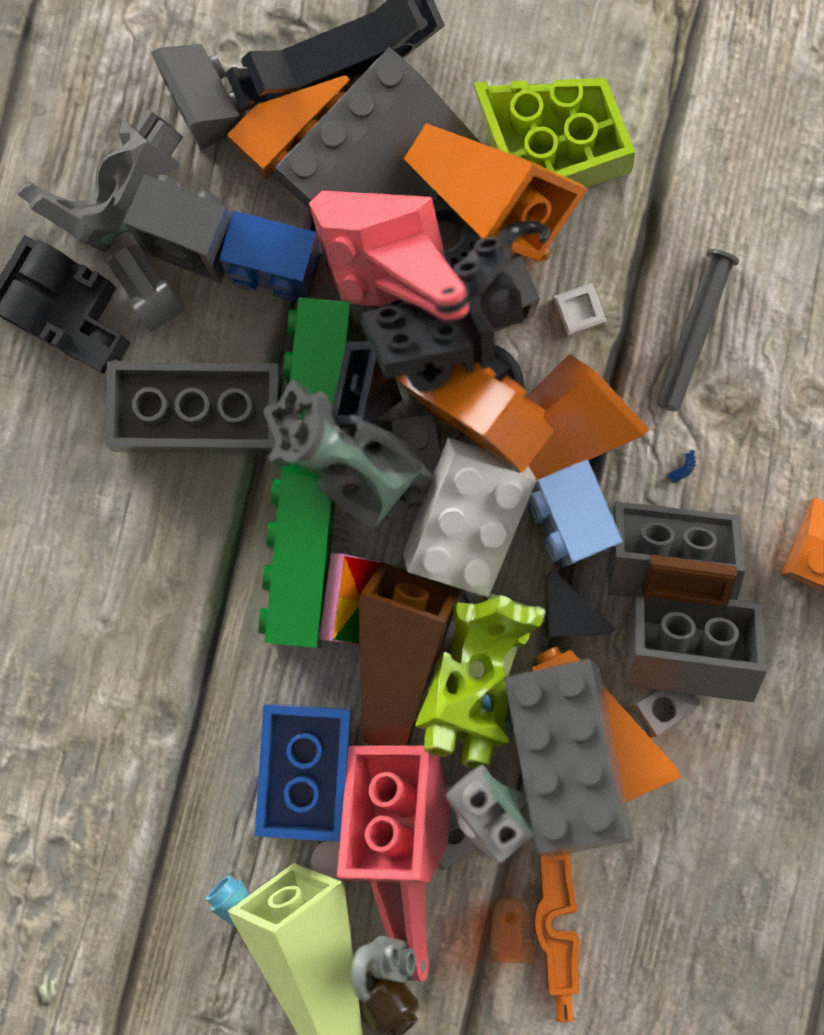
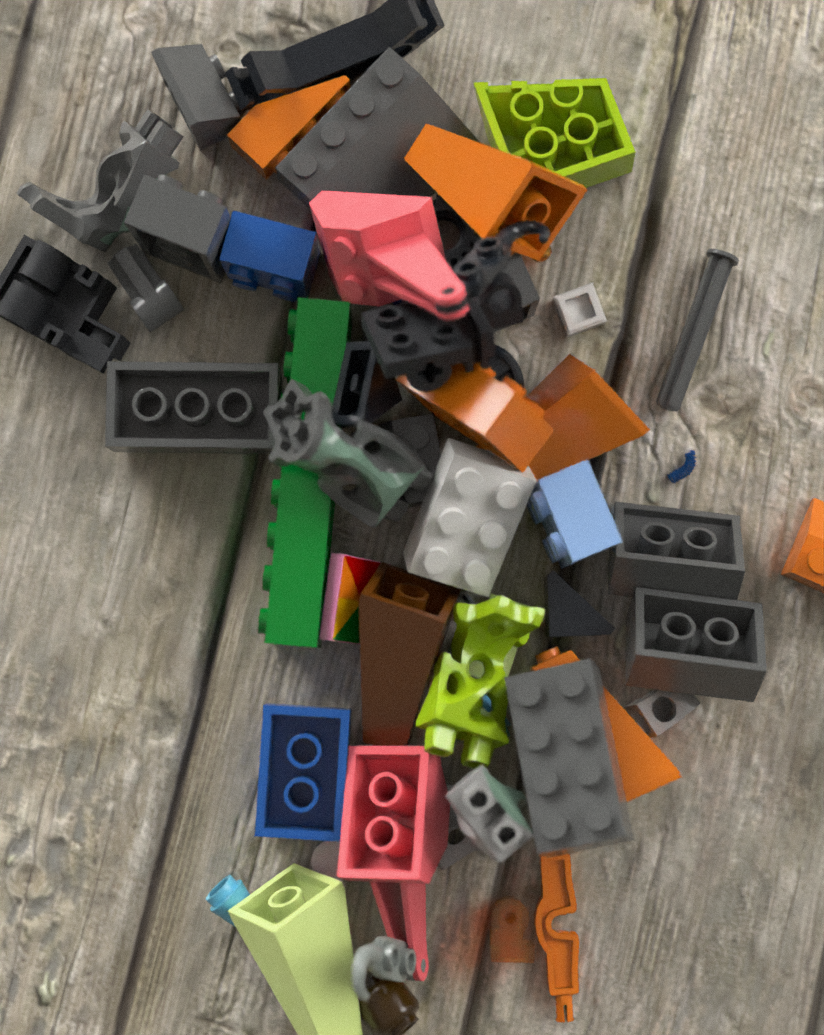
reddish brown tile [642,554,737,608] -> none

